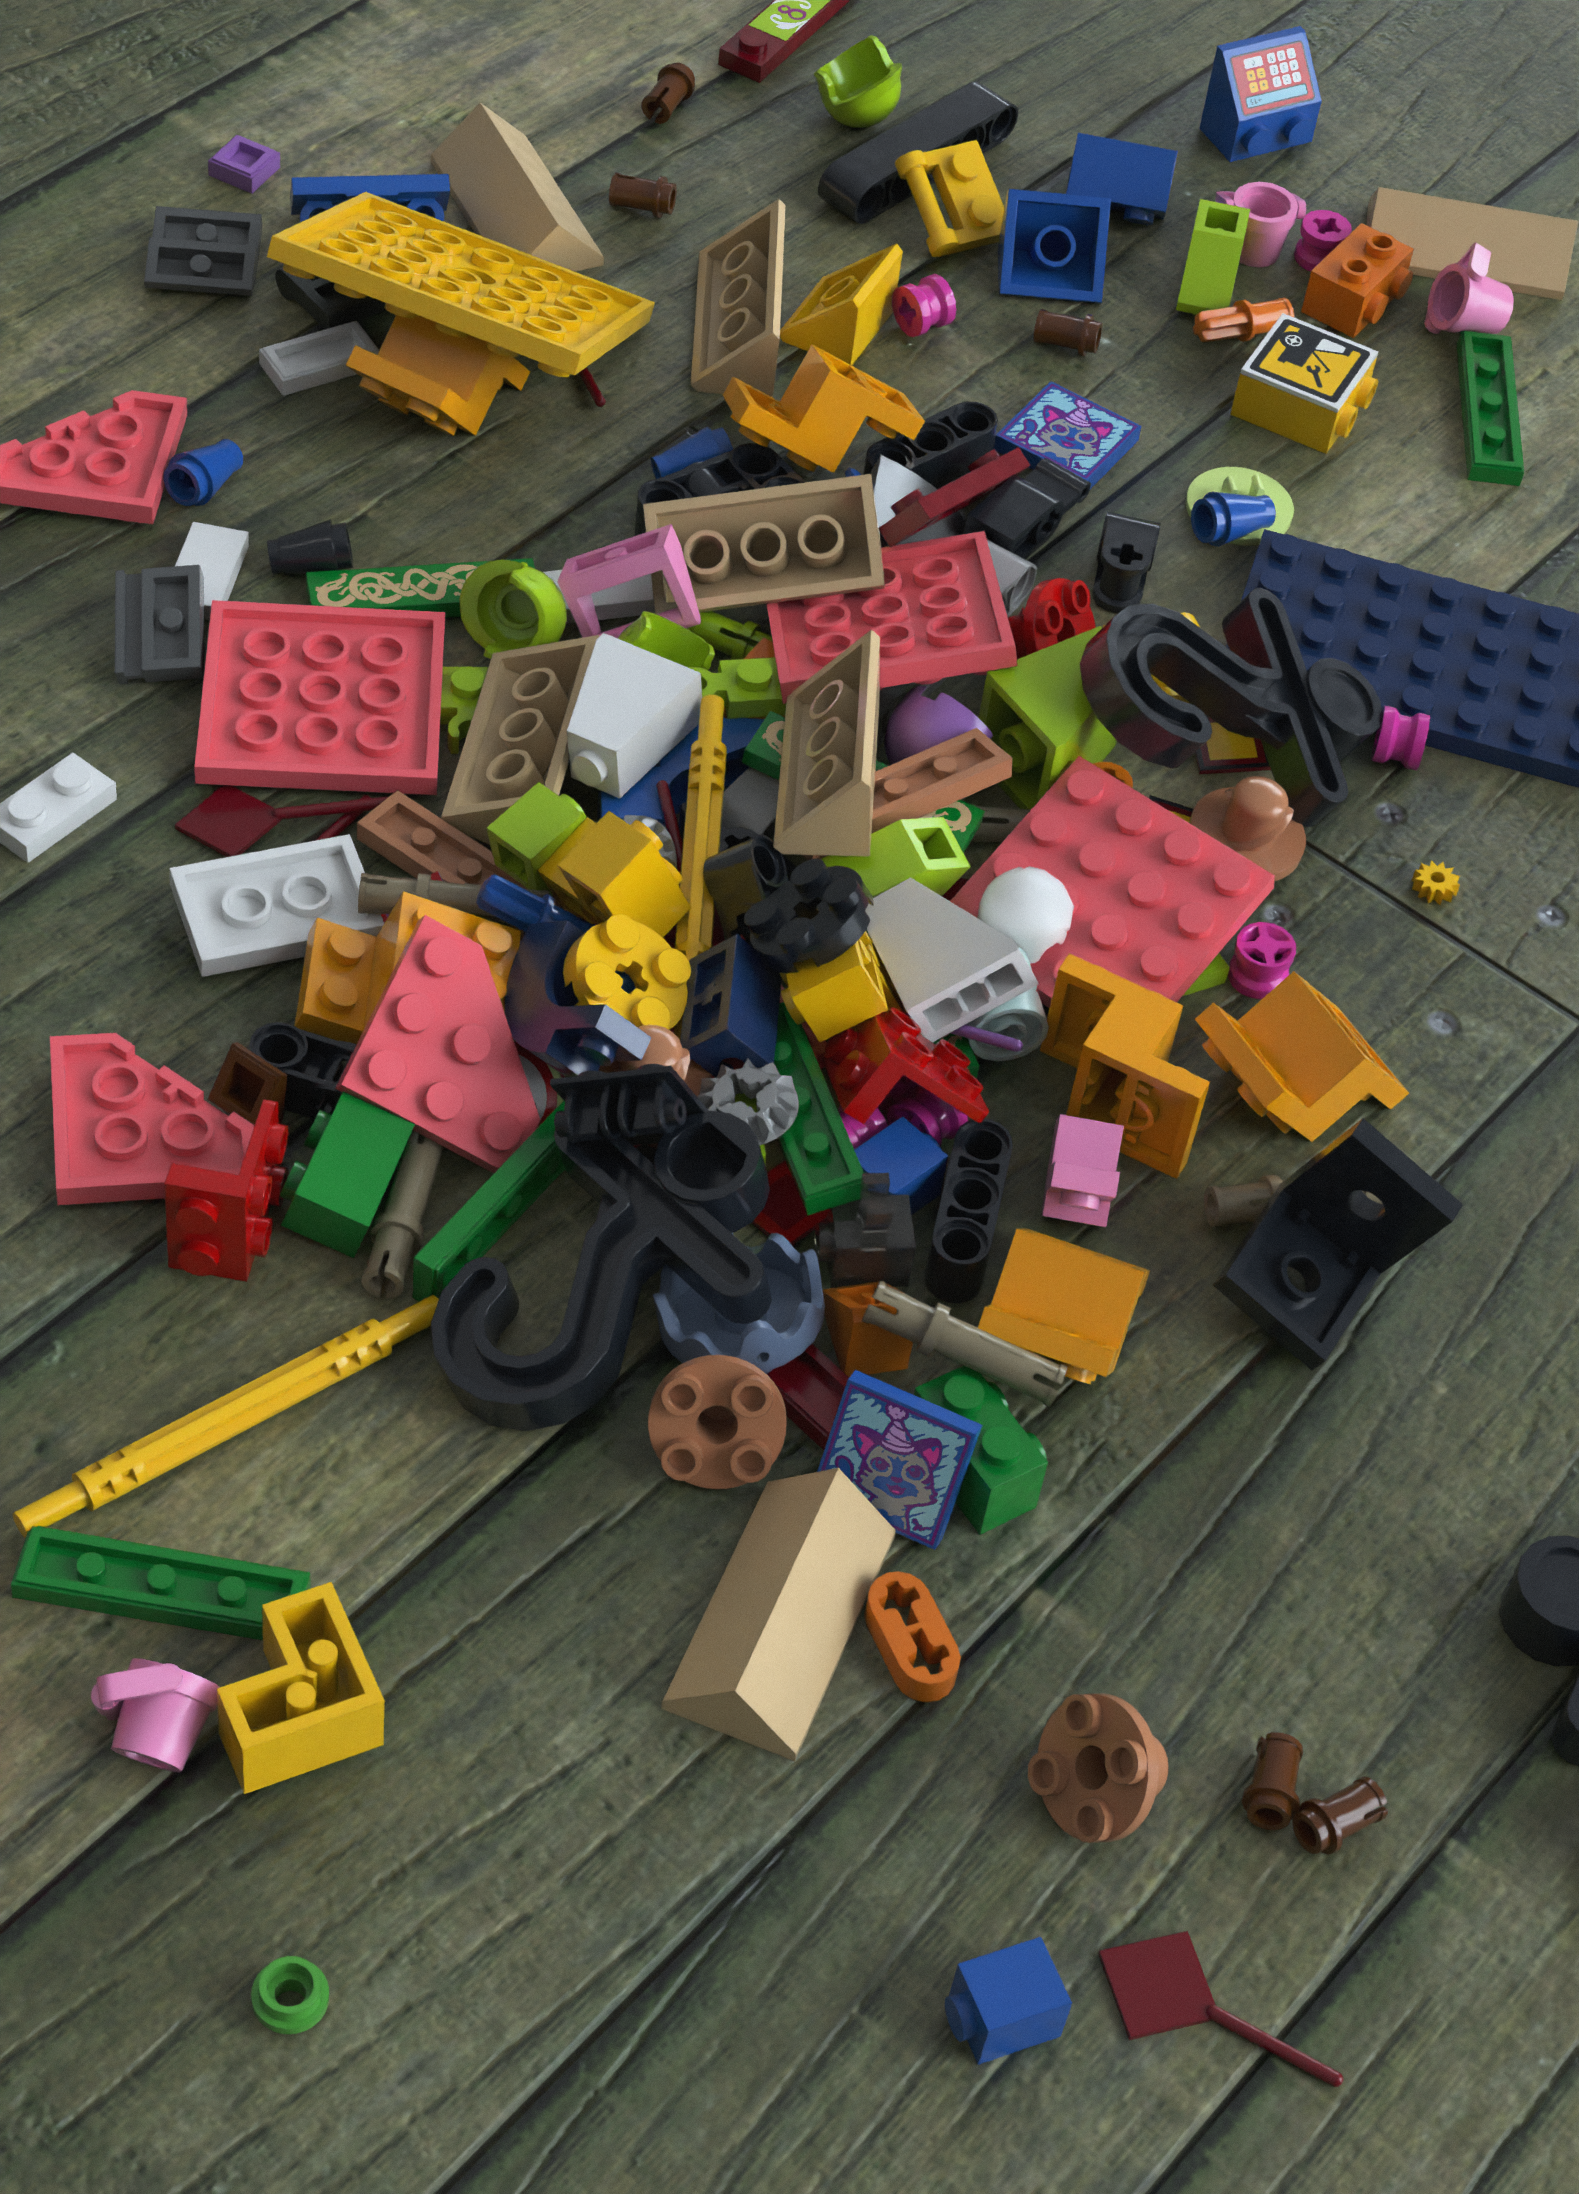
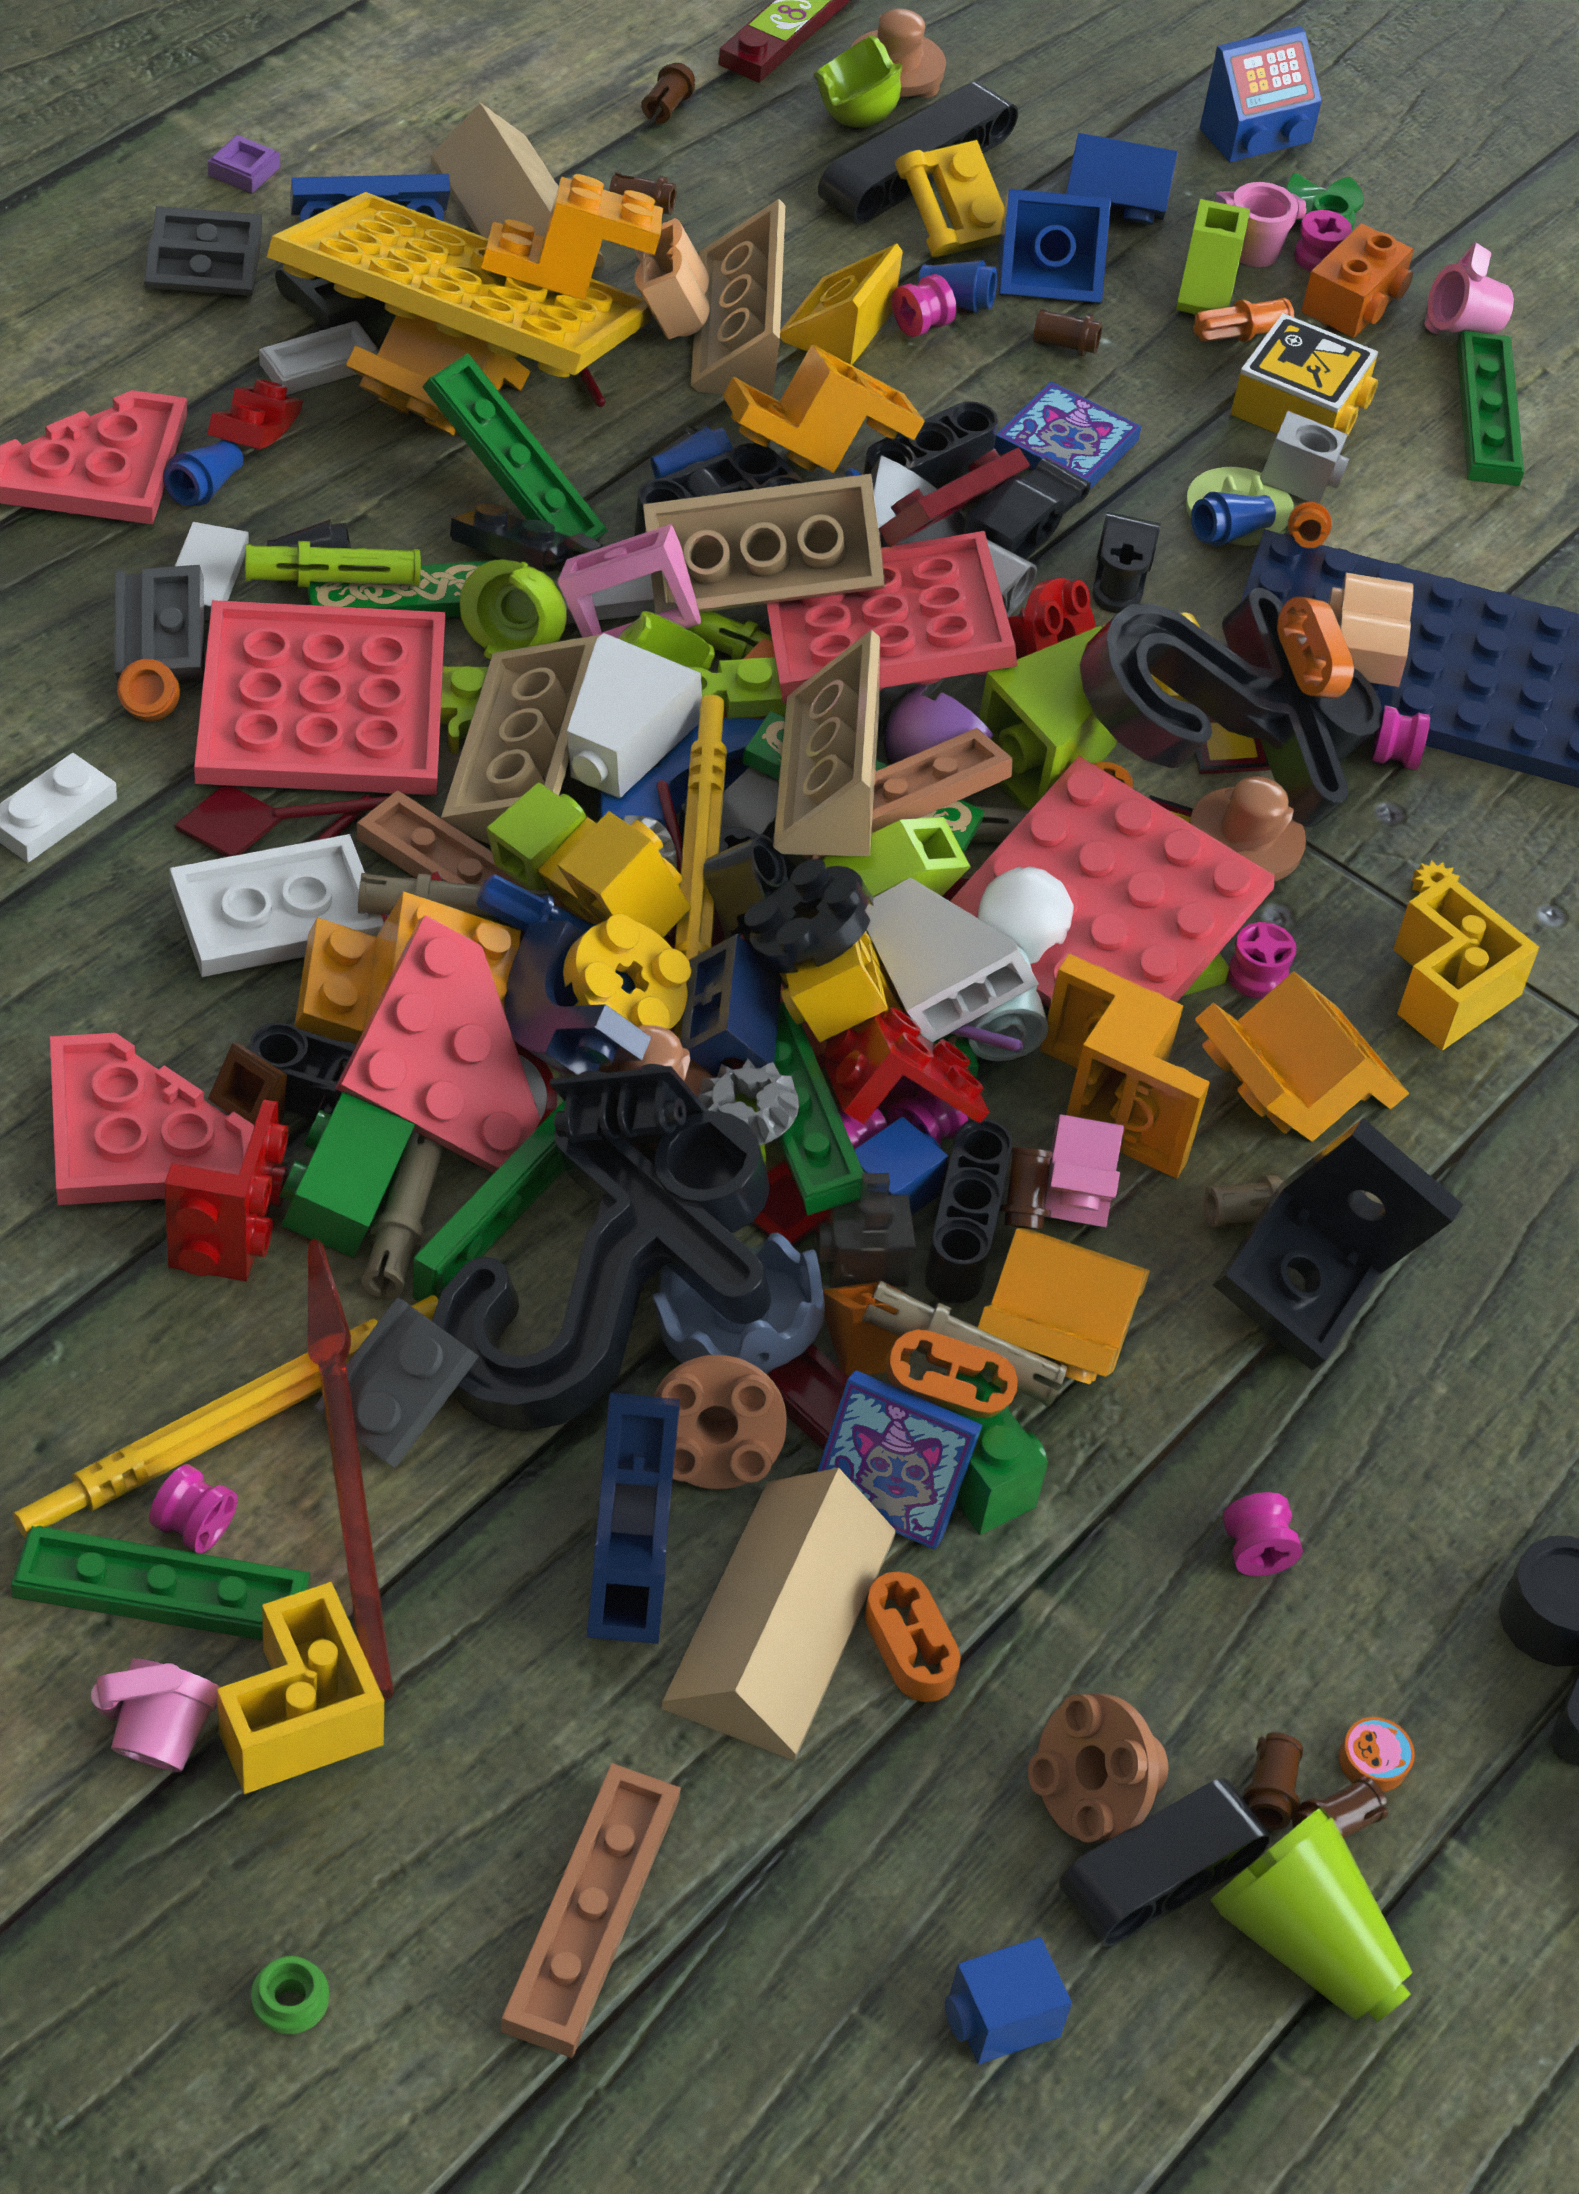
dark red piece [1098,1931,1344,2087] -> none
tan slope [1367,187,1578,300] -> none
none -> orange tile [117,659,180,722]
none -> dark pink wheel [149,1464,238,1554]
none -> red slope [207,379,303,449]
none -> lime pin [245,541,421,587]
none -> clear red piece [308,1239,394,1700]
none -> dark grey plate [314,1297,479,1468]
none -> green tile [422,353,608,541]
none -> black hinge [450,503,603,572]
none -> light orange bracket [481,174,663,300]
none -> nougat plate [501,1763,681,2059]
none -> dark blue arch [587,1393,680,1644]
none -> light nougat brick [635,218,710,340]
none -> nougat plate [850,8,946,98]
none -> orange beam [885,1329,1018,1418]
none -> blue cone [918,260,997,313]
none -> reddish brown pin [999,1147,1053,1230]
none -> black beam [1059,1778,1272,1947]
none -> lime cone [1210,1807,1413,2023]
none -> dark pink wheel [1222,1492,1303,1576]
none -> light grey brick [1260,411,1350,503]
none -> orange beam [1277,597,1354,699]
none -> green plate [1286,173,1364,229]
none -> orange axle [1288,501,1332,548]
none -> light nougat brick [1328,573,1413,687]
none -> tile [1338,1717,1415,1792]
none -> yellow brick [1393,875,1540,1051]

